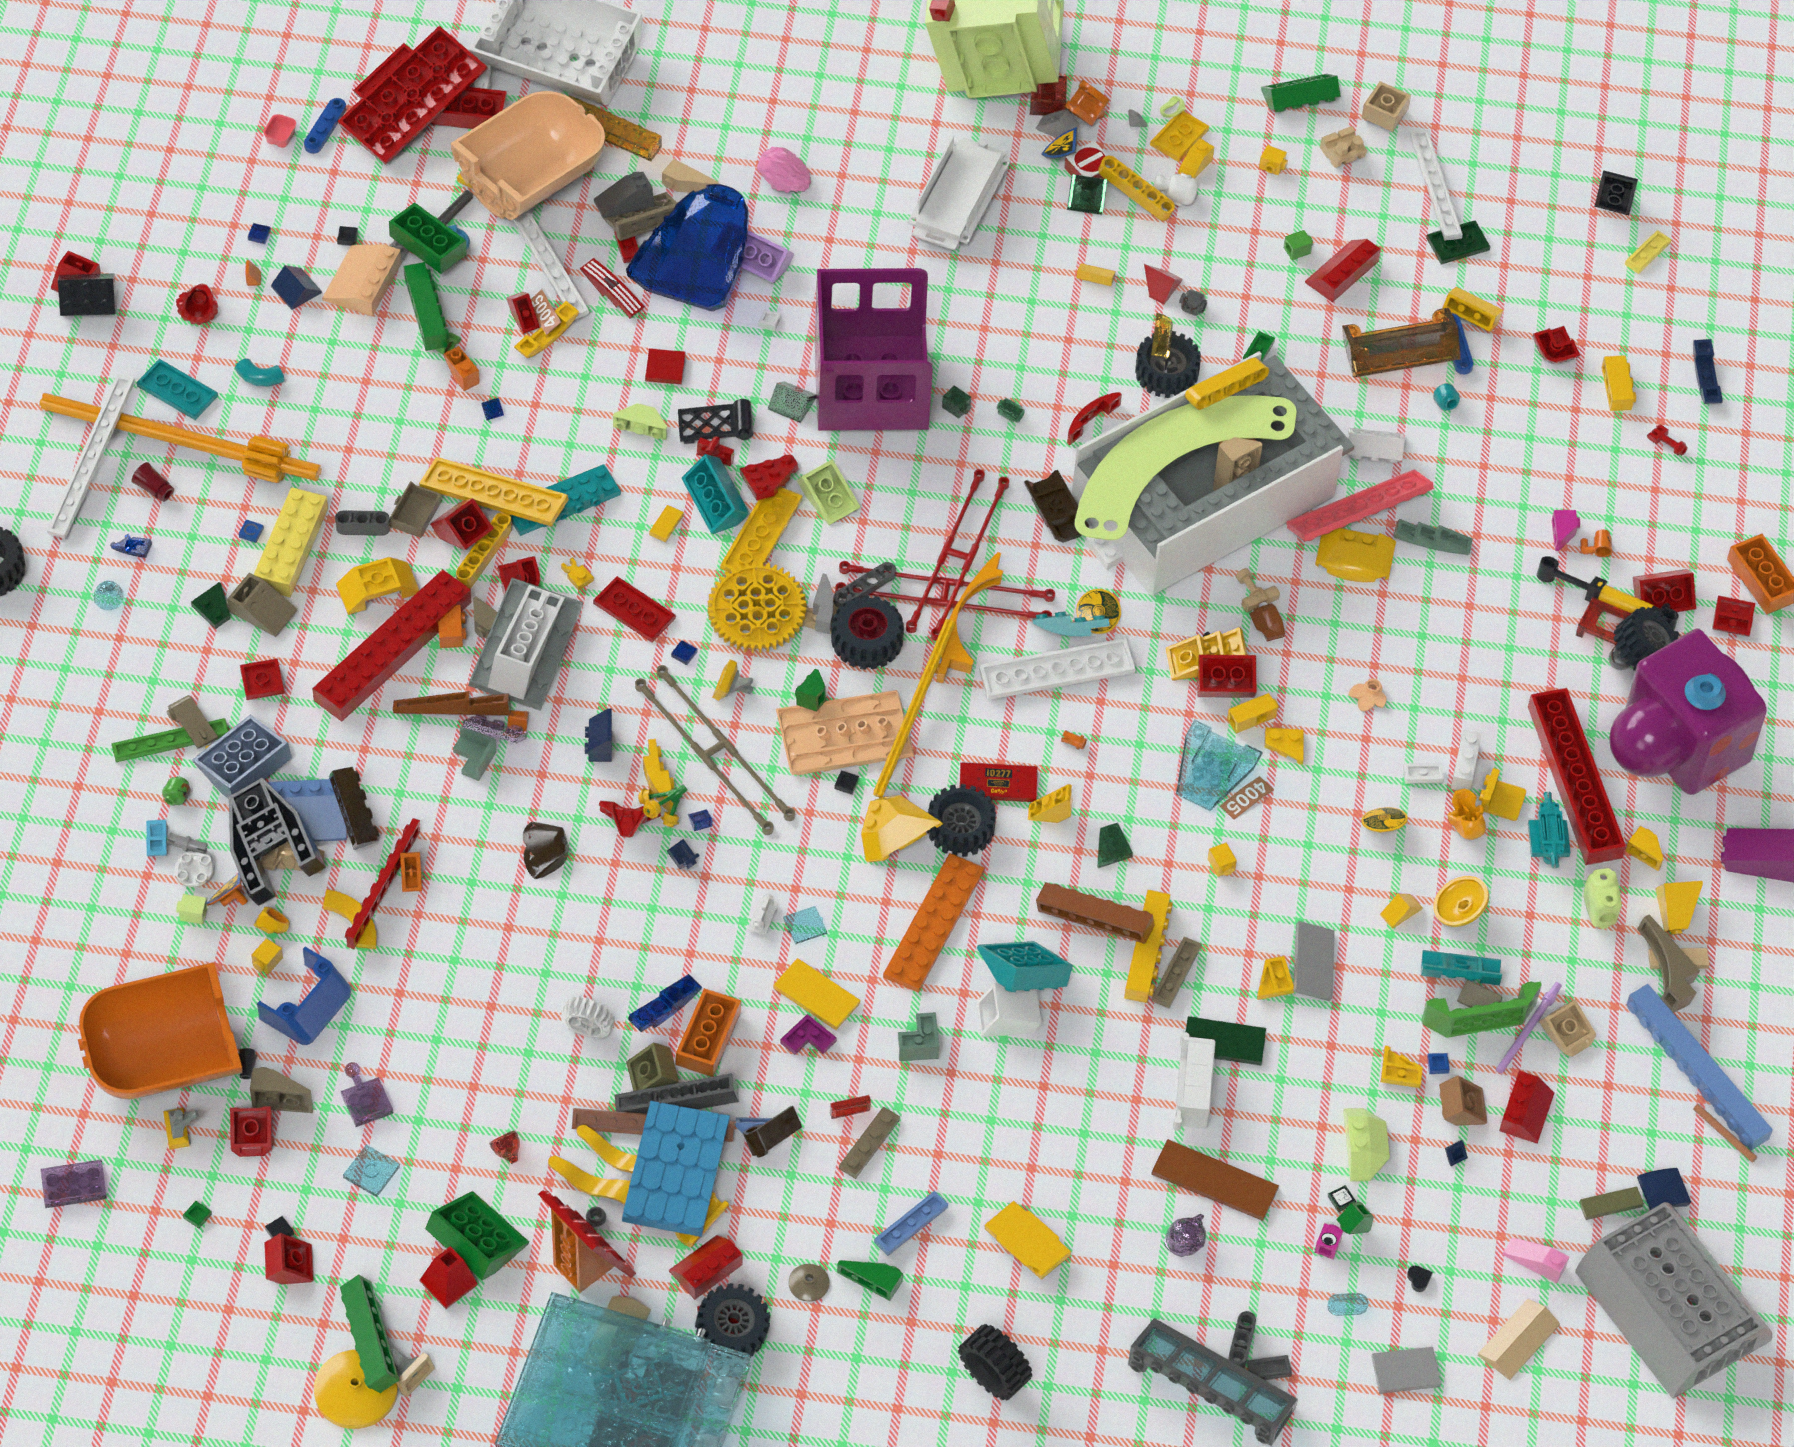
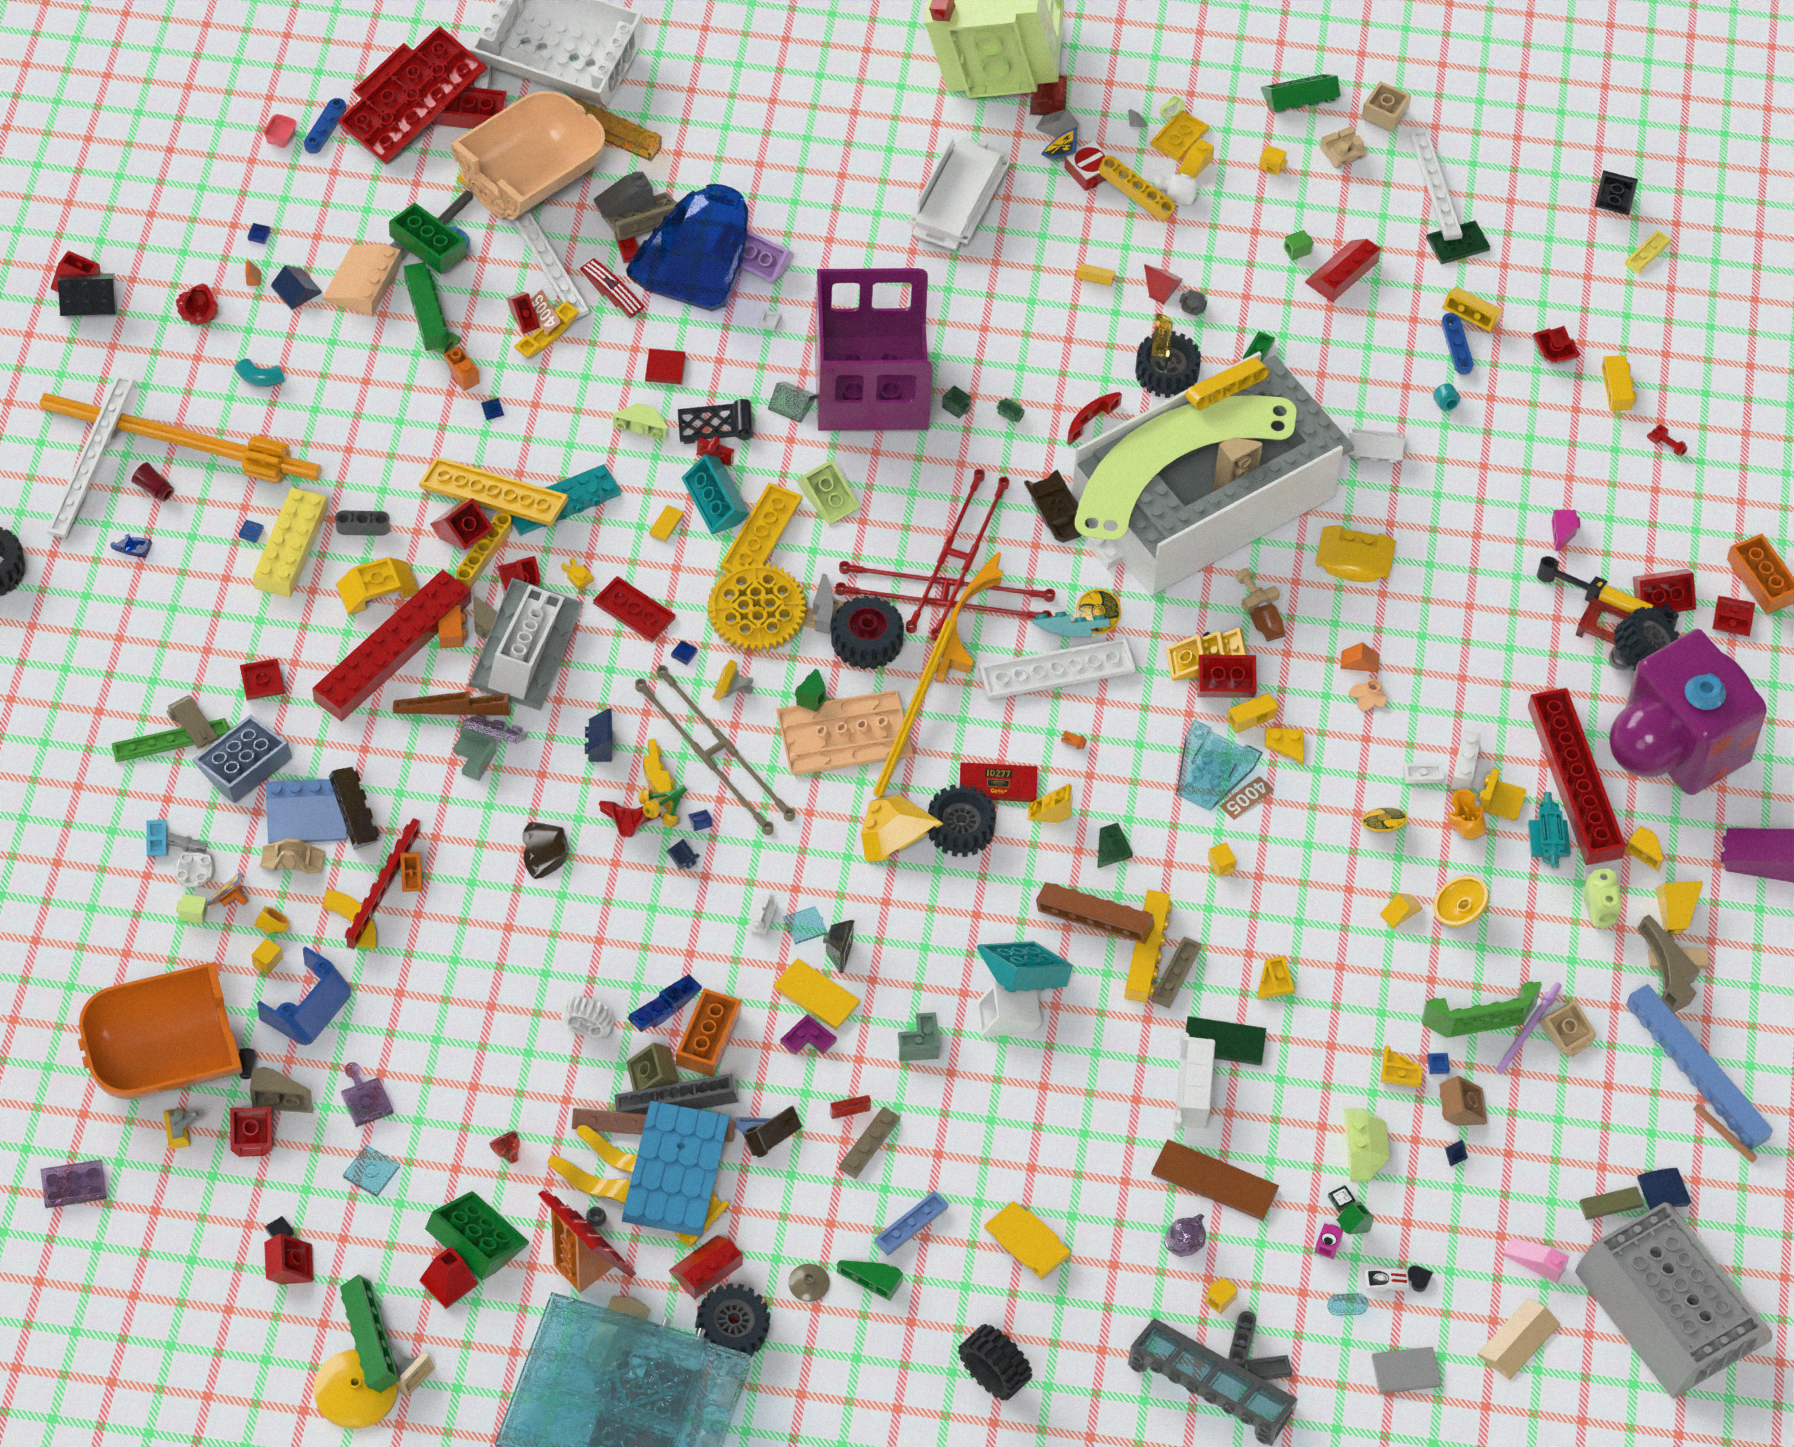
clear light blue piece [93,580,124,610] -> none
teal tile [136,359,218,421] -> none
bright green head [162,776,191,806] -> none
green tile [183,1200,212,1229] -> none
dark green wing [191,582,230,629] -> none
dark tan slope [227,573,298,637] -> none
black wedge [229,778,326,906] -> none
black tile [337,226,358,246] -> none
dark tan container [390,481,442,538] -> none
orange slope [507,710,529,733] -> none
tan slope [662,159,719,196] -> none
red plate [740,455,799,501] -> none
bright pink hair [757,147,811,193] -> none
dark grey beam [834,562,896,608] -> none
black tile [834,770,859,795] -> none
orange plate [883,853,985,993] -> none
orange piece [1064,80,1110,126] -> none
clear green slope [1067,174,1107,215] -> none
coral plate [1286,469,1434,542] -> none
light grey tile [1293,921,1335,1001] -> none
clear orange windscreen [1342,307,1461,378] -> none
sand green slope [1393,519,1473,555] -> none
teal piece [1421,950,1502,986] -> none
dark tan slope [1457,980,1502,1008] -> none
red slope [1499,1070,1554,1144] -> none
orange piece [1580,529,1613,557] -> none
dark blue slope [1693,339,1723,404] -> none
none -> clear smoke slope [823,920,855,973]
none -> yellow brick [1205,1277,1238,1315]
none -> orange slope [1340,642,1379,672]
none -> slope [1364,1268,1409,1293]

